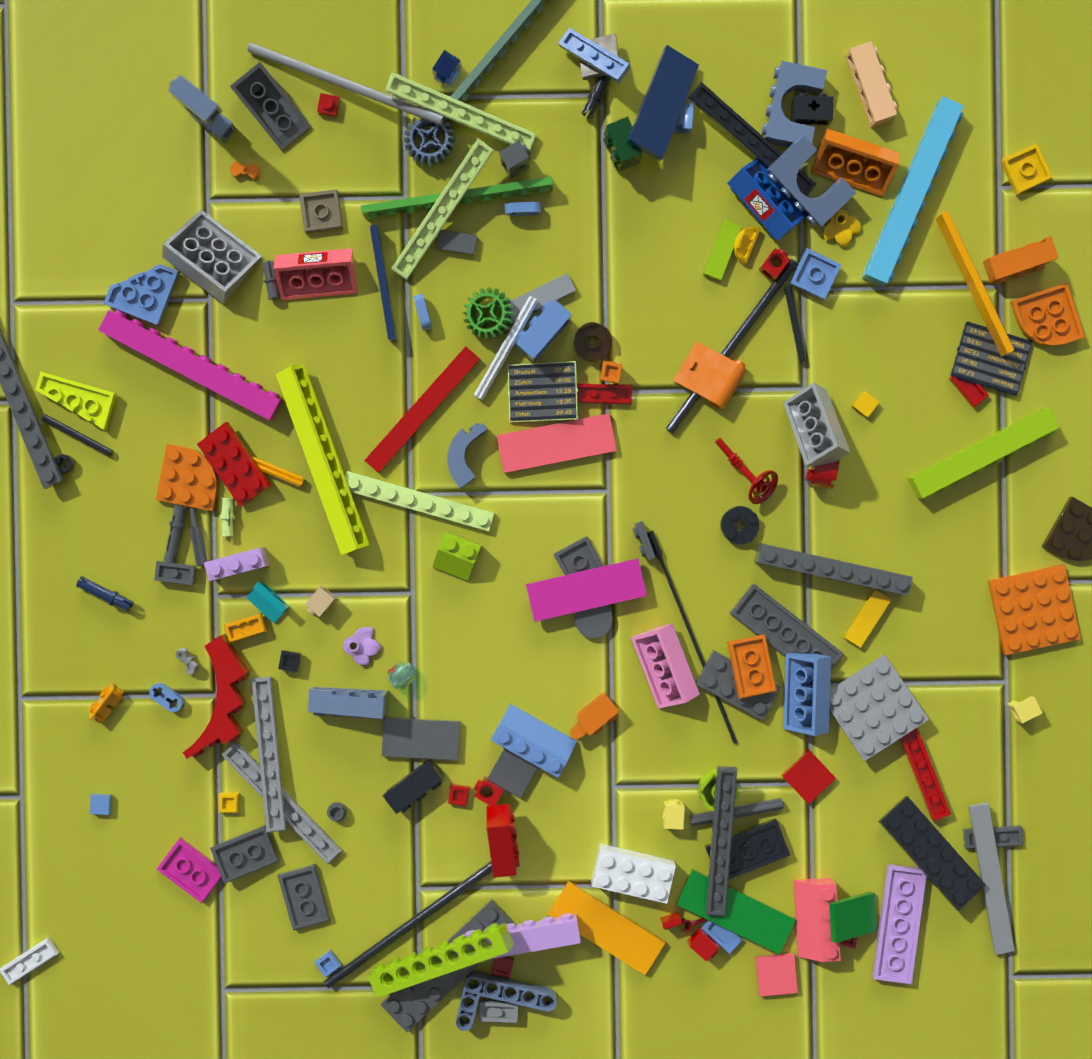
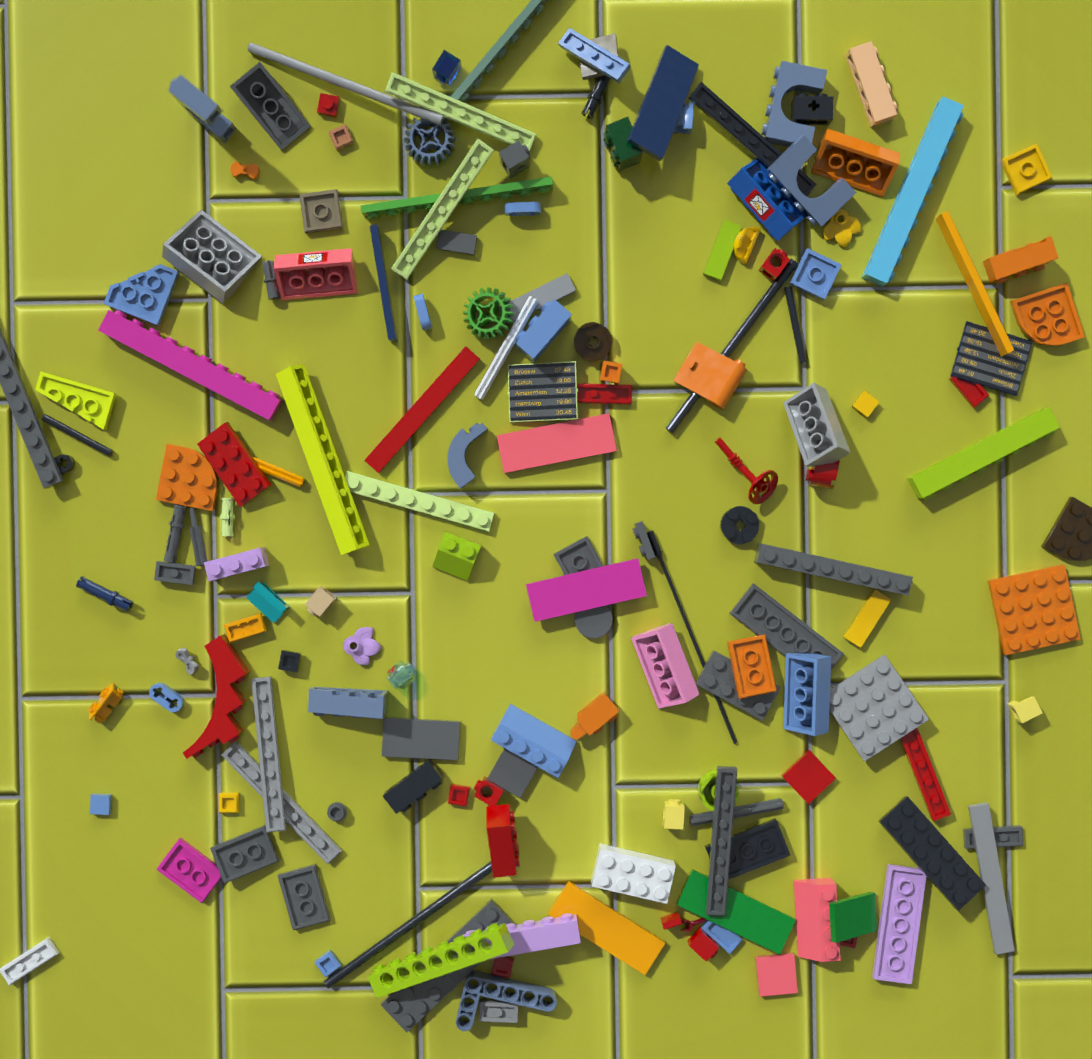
none -> nougat tile [328,124,354,151]

